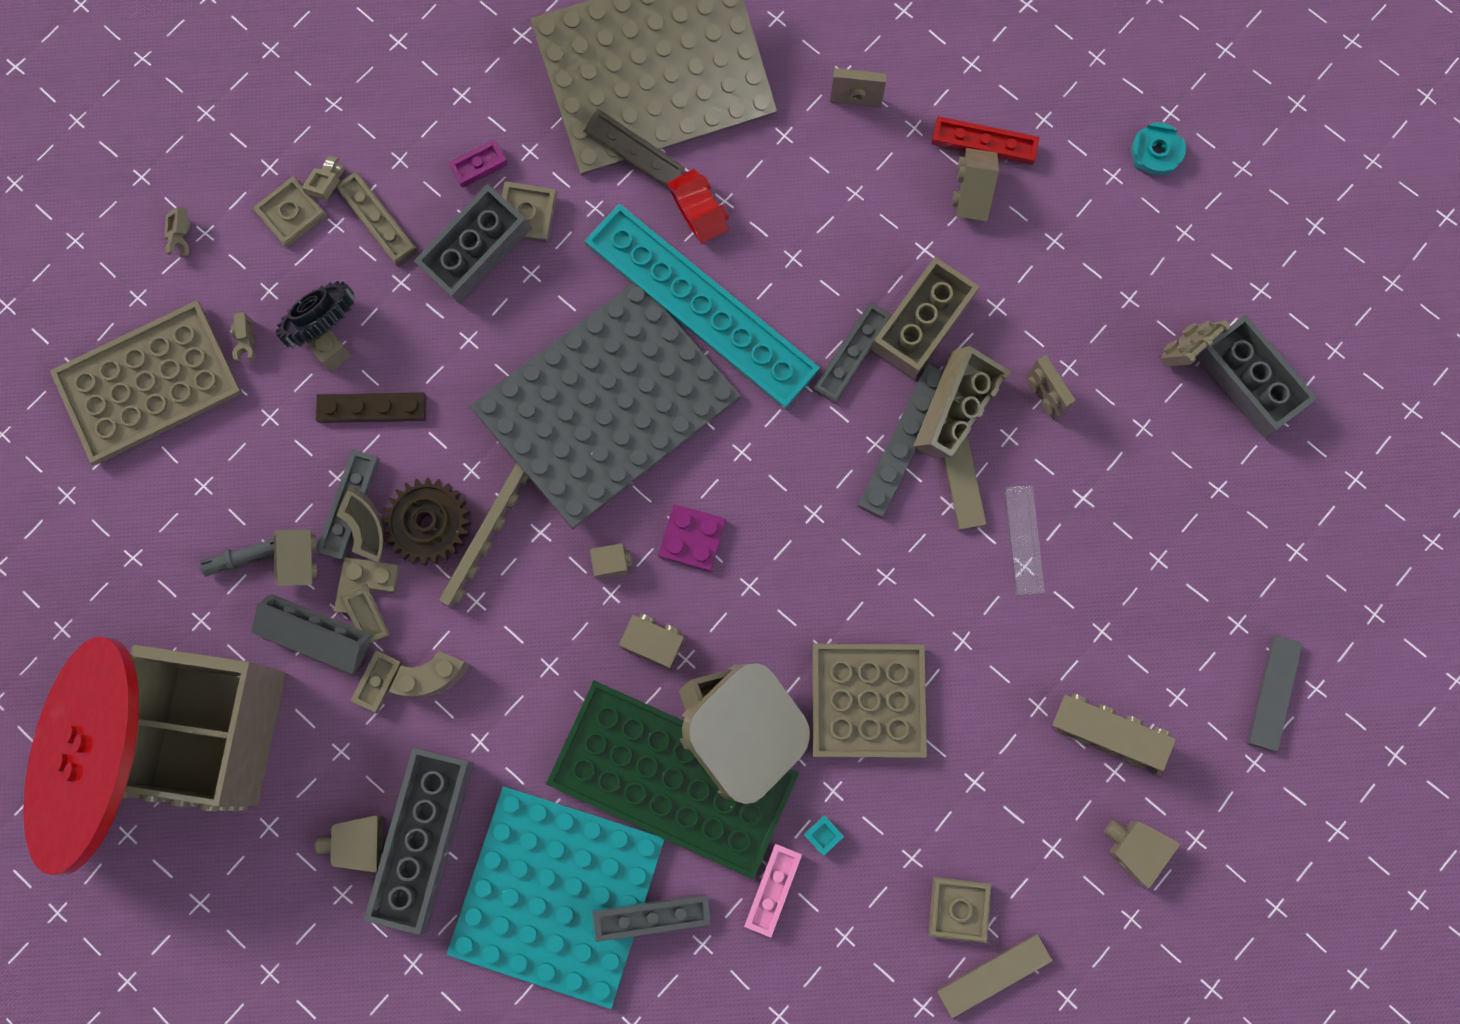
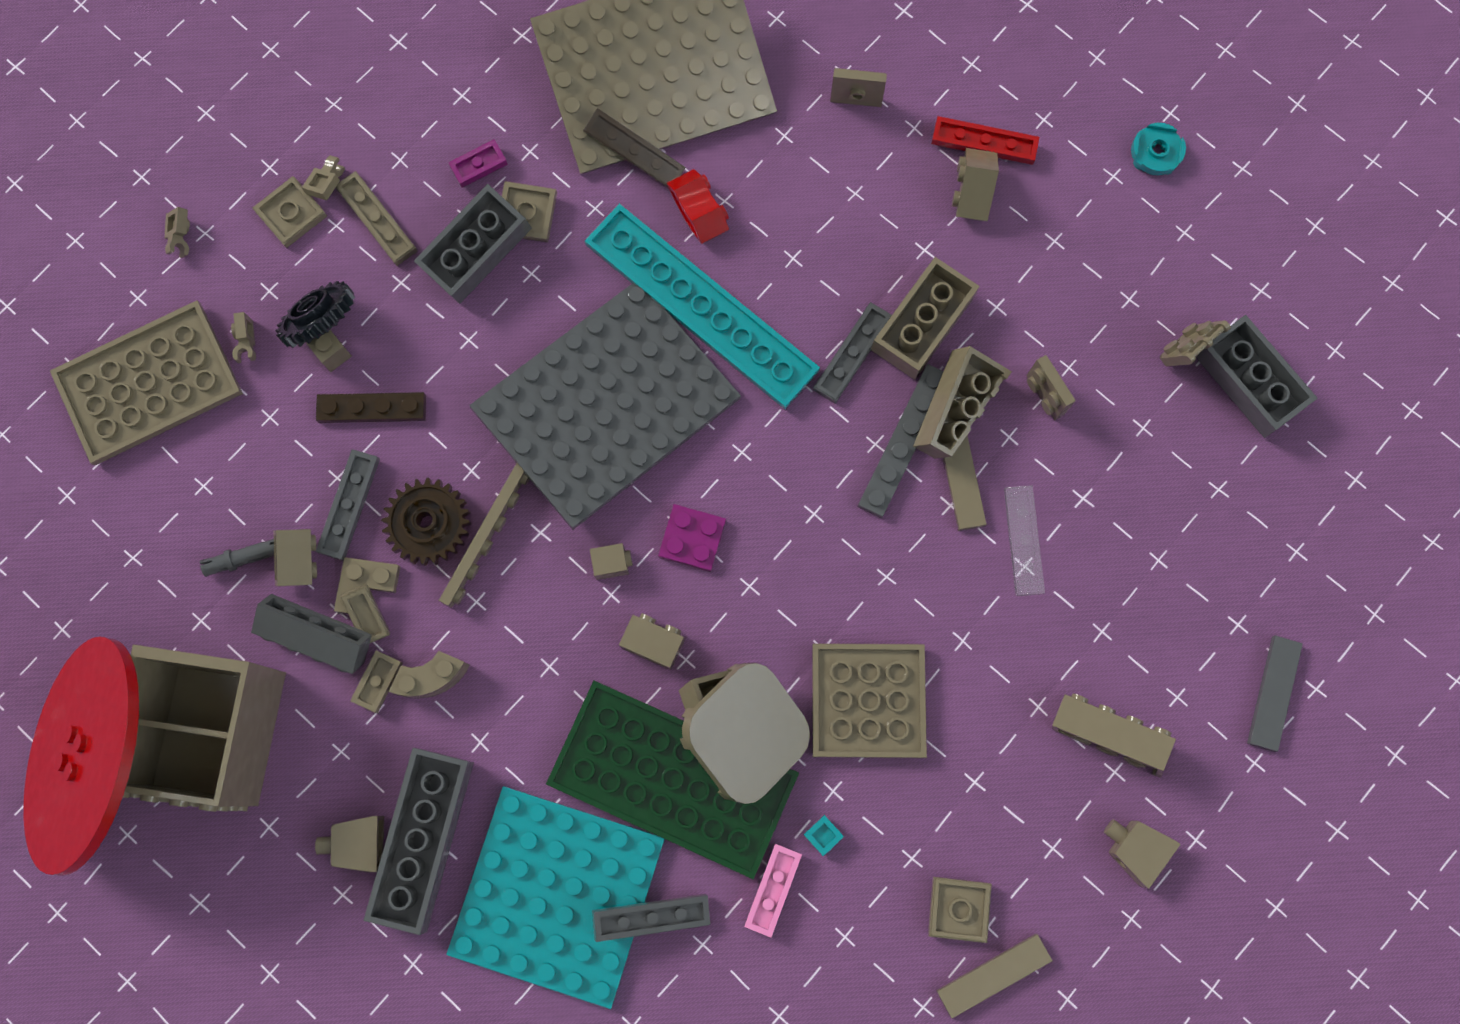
dark tan brick [336,485,384,562] -> none

